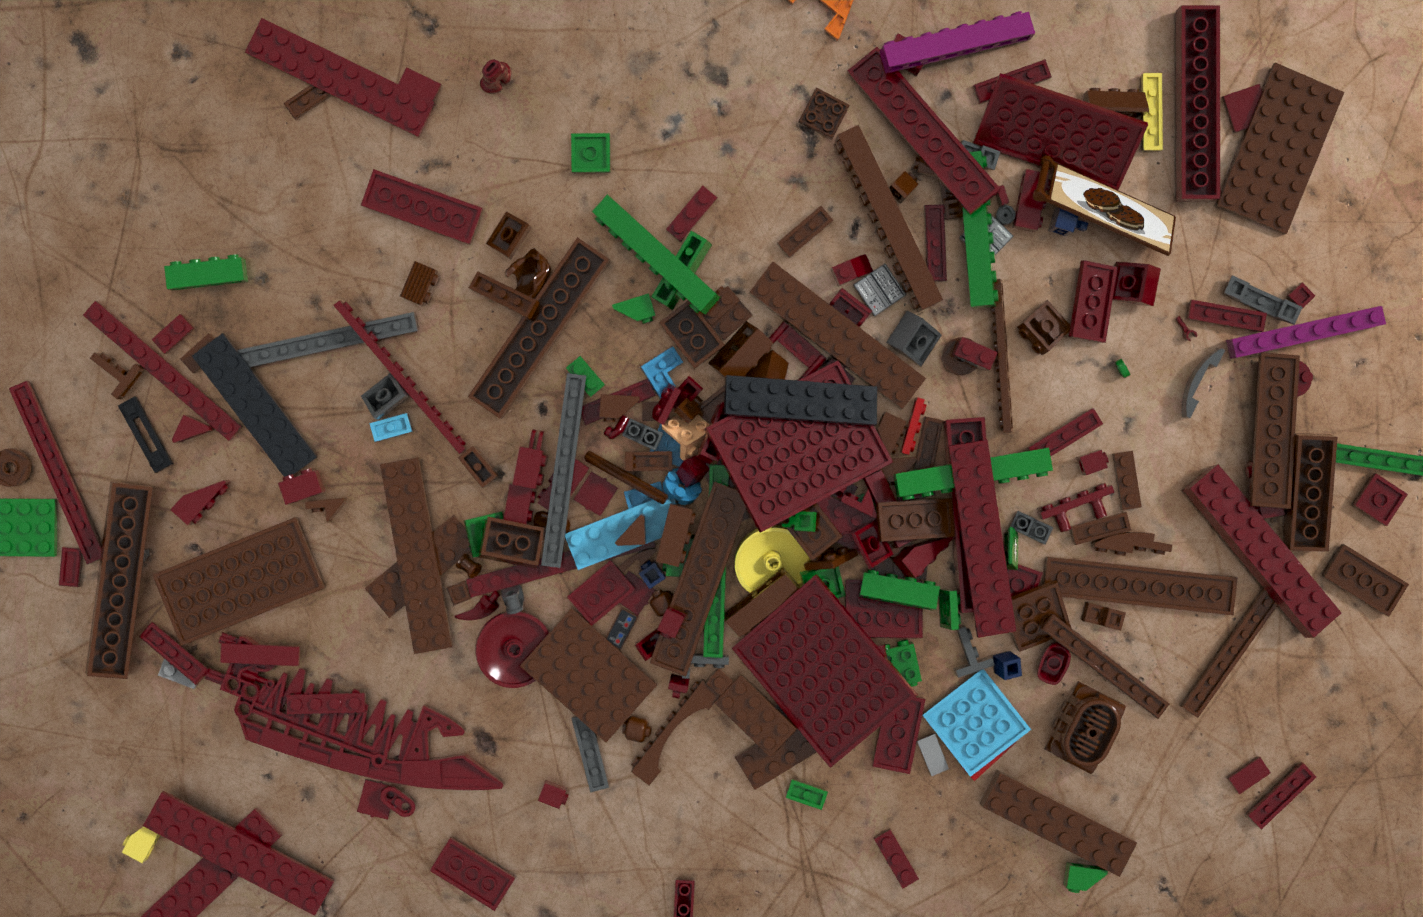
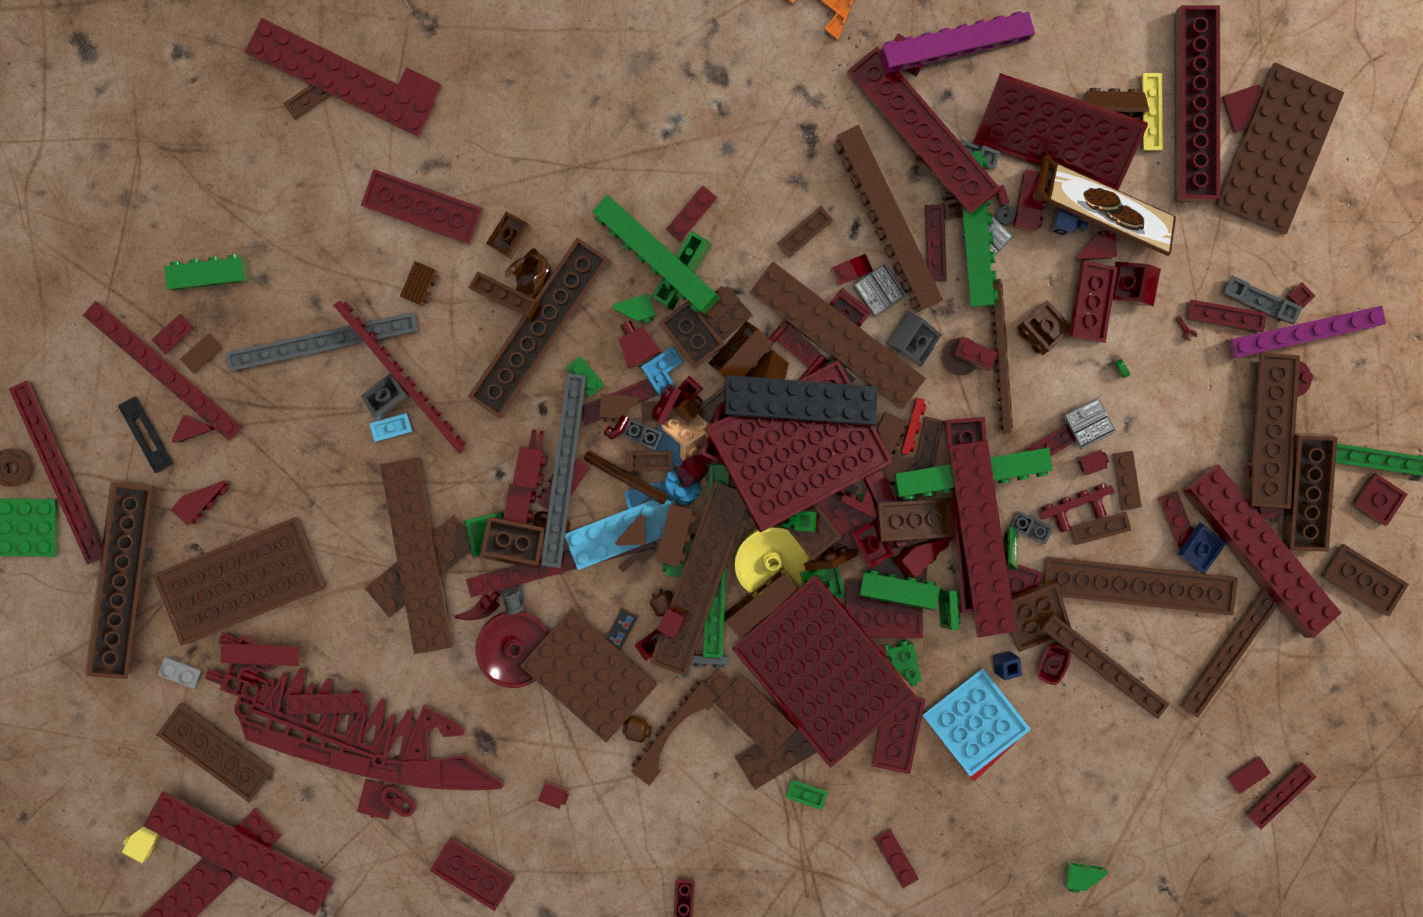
dark red tile [59,547,83,587] -> none
reddish brown bracket [90,352,146,400] -> none
dark red tile [139,622,209,685] -> none
black plate [192,333,318,477] -> none
dark red brick [278,468,326,505] -> none
reddish brown slope [305,497,347,523] -> none
reddish brown tile [447,581,472,606] -> none
reddish brown bush [456,554,482,579] -> none
reddish brown brick [458,446,500,488] -> none
dark red piece [480,59,512,94] -> none
dark red plate [567,559,636,626] -> none
green plate [571,133,610,173] -> none
dark grey plate [571,716,609,793] -> none
dark red piece [574,471,618,516] -> none
dark red piece [620,571,656,616] -> none
dark blue brick [639,560,666,589] -> none
dark red tile [668,674,690,699] -> none
reddish brown tile [798,87,850,140] -> none
reddish brown slope [889,171,919,203] -> none
light grey slope [917,734,949,776] -> none
dark grey bracket [953,625,995,678] -> none
dark red tile [973,59,1052,104] -> none
reddish brown brick [980,770,1137,877] -> none
reddish brown brick [1044,681,1126,774] -> none
reddish brown slope [1081,602,1126,631] -> none
reddish brown slope [1090,532,1172,556] -> none
dark grey slope [1182,348,1225,419] -> none
none -> reddish brown plate [156,703,273,803]
none -> dark red torso [619,320,661,369]
none -> light grey tile [1063,397,1116,449]
none -> dark red slope [1075,231,1117,261]
none -> dark red plate [1158,491,1193,551]
none -> dark blue plate [1178,522,1226,574]

